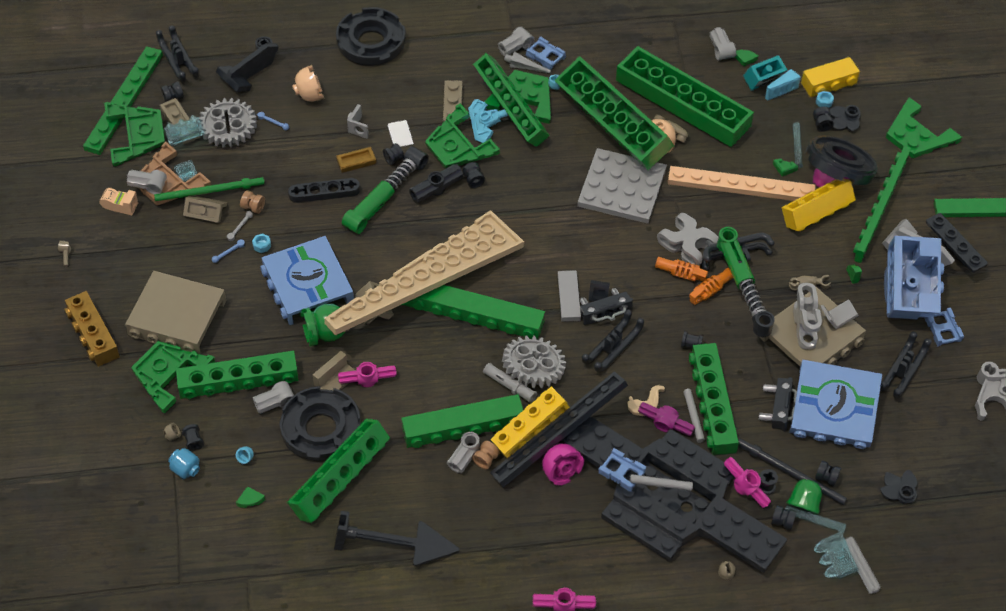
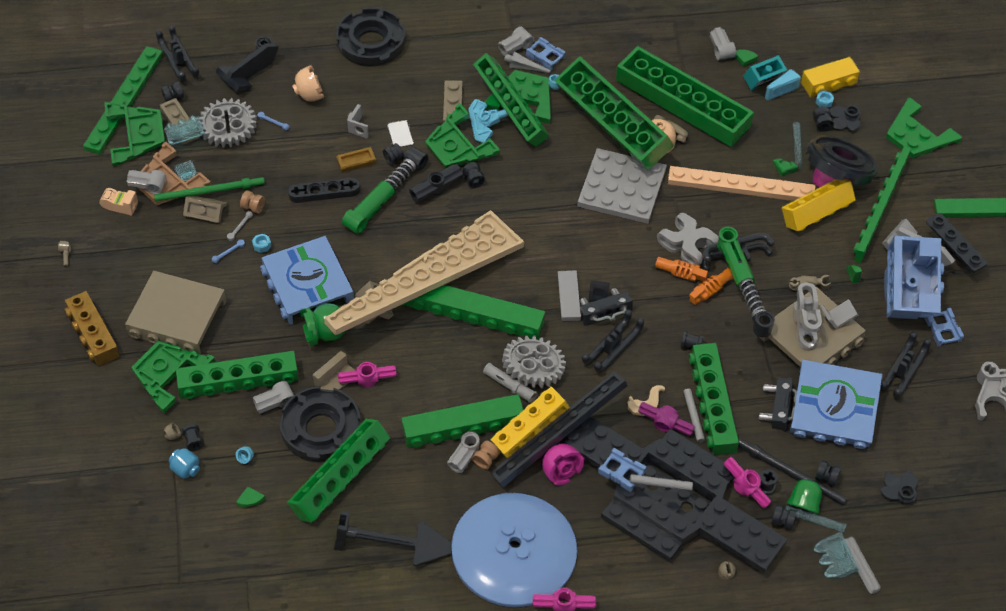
none -> medium blue dish [452,493,577,607]

